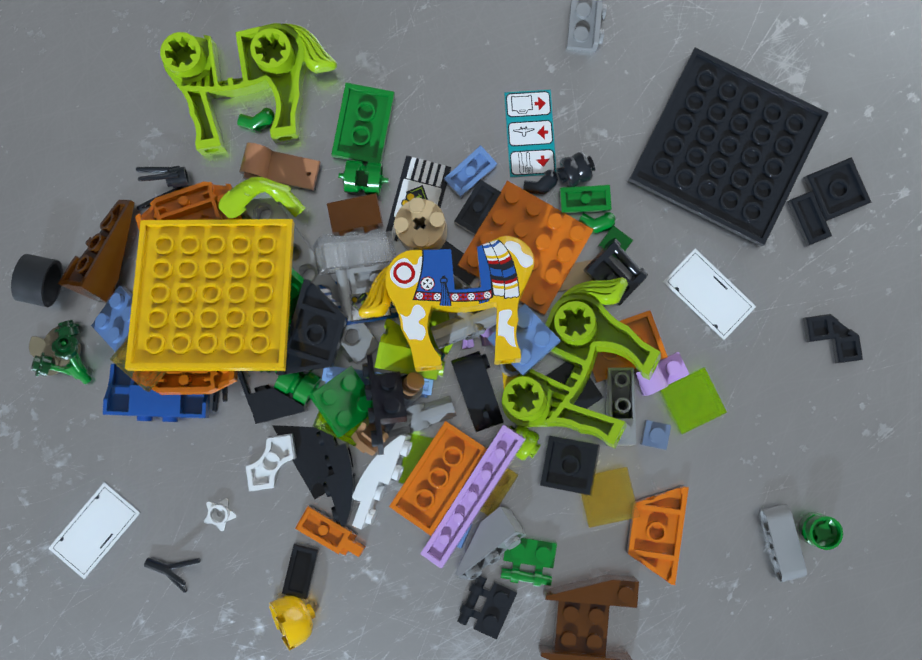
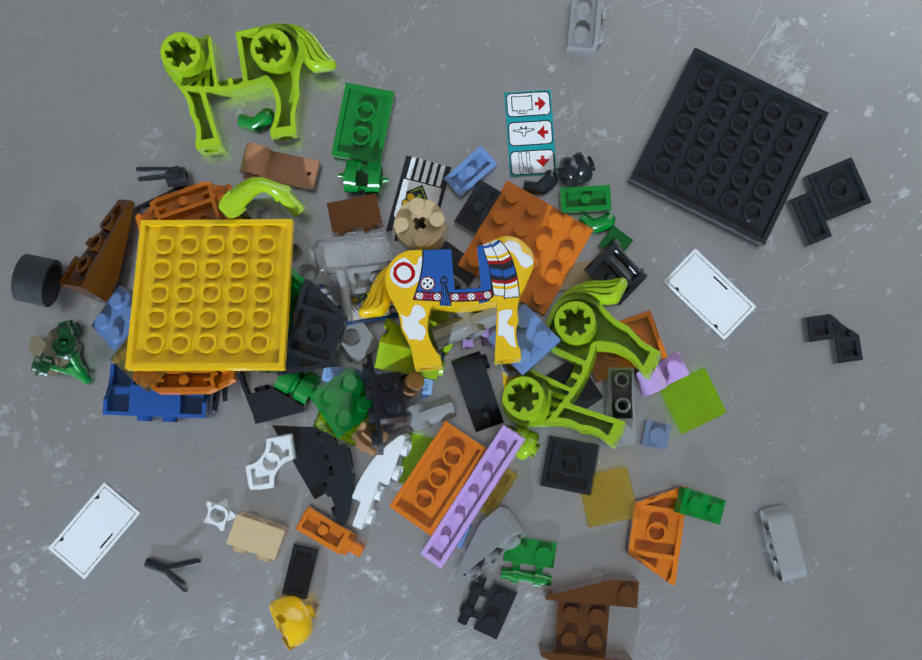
green wheel [798,512,843,550] -> none
none -> tan brick [226,511,289,562]
none -> green plate [674,487,726,525]

